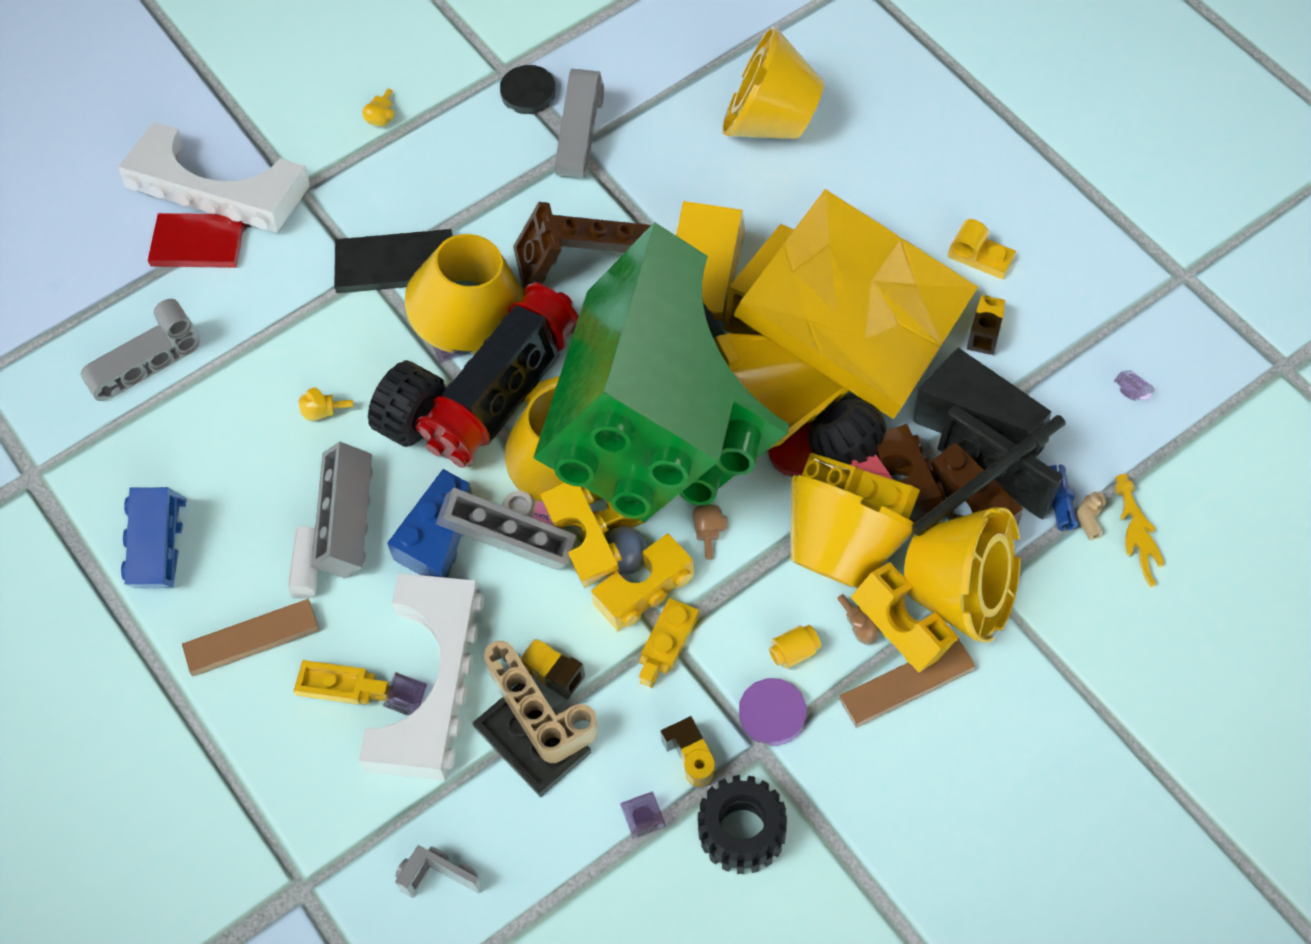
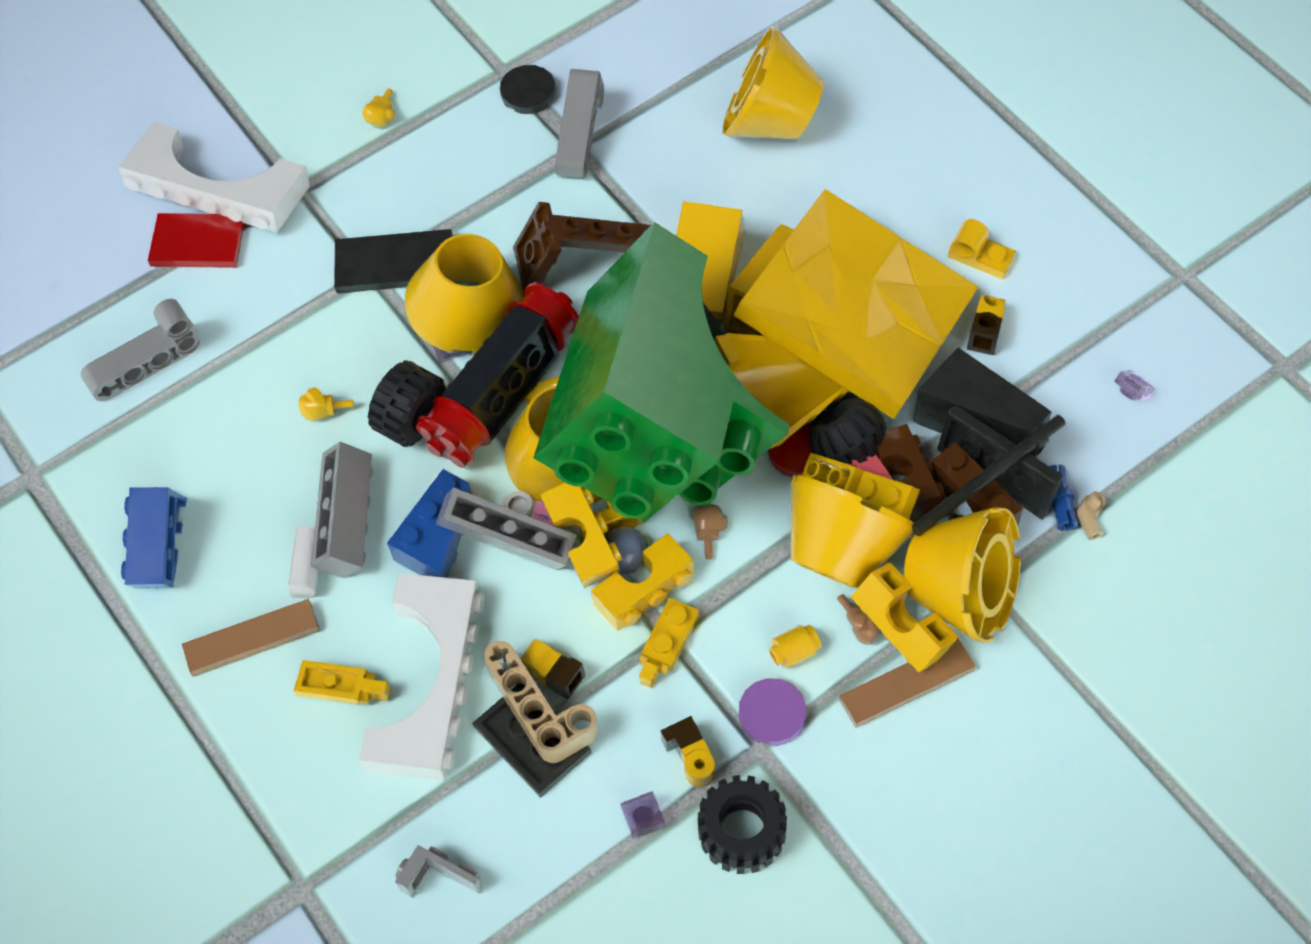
clear purple plate [383,672,427,716] -> none
yellow piece [1114,474,1164,587] -> none

